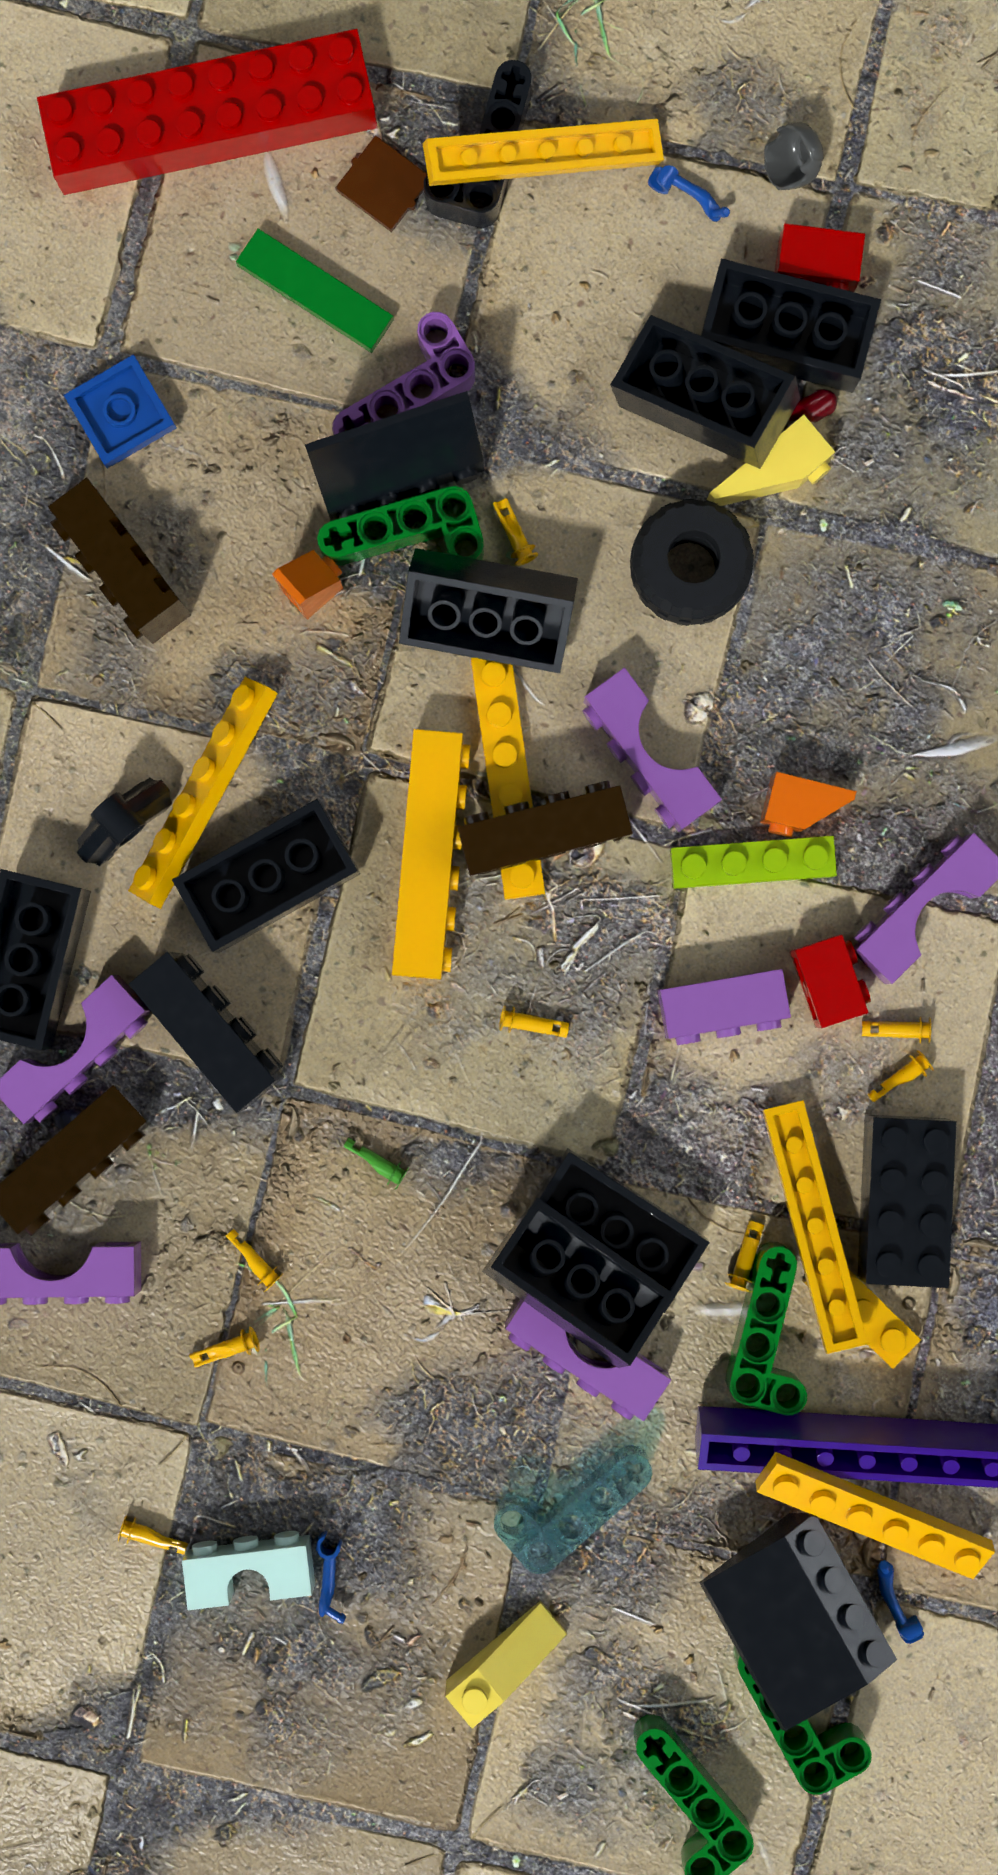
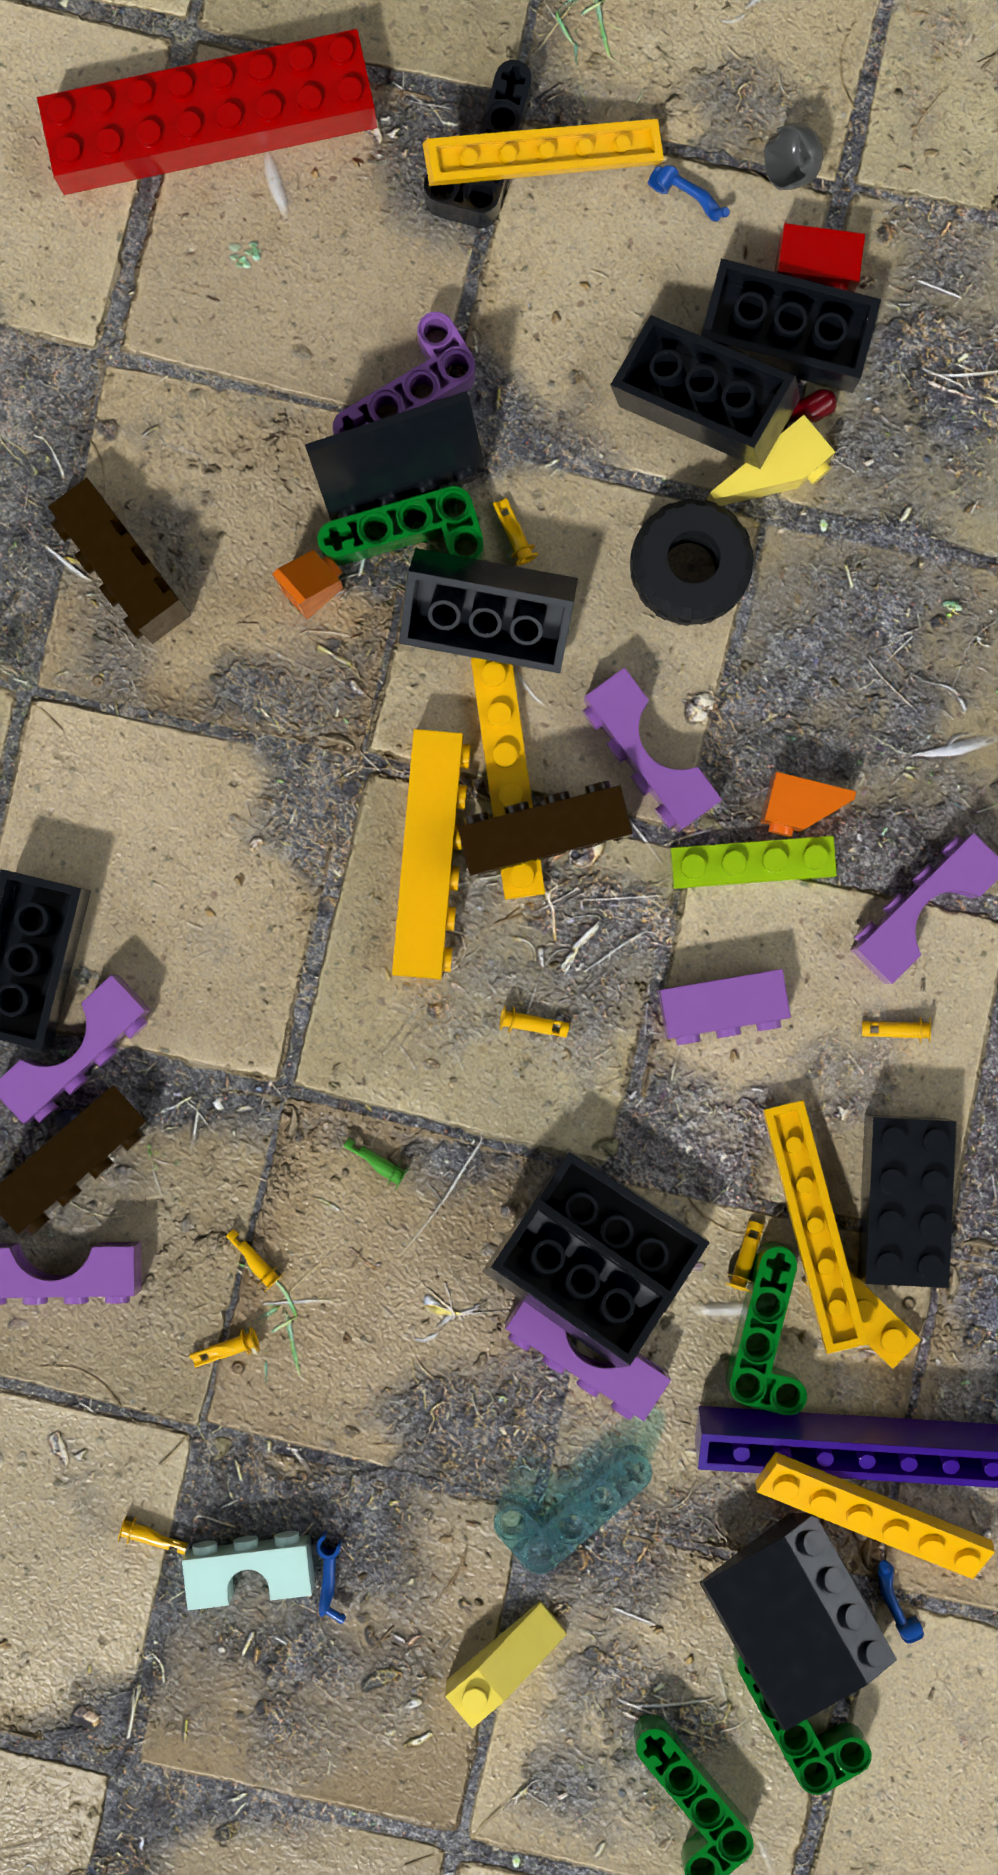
blue plate [64,354,177,469] -> none
black piece [77,777,173,866] -> none
yellow plate [128,677,278,909] -> none
black brick [129,951,284,1113] -> none
black brick [172,799,361,953] -> none
green tile [236,228,394,353] -> none
reddish brown piece [335,135,427,233] -> none
red brick [790,935,871,1029] -> none
yellow piece [867,1050,934,1102] -> none

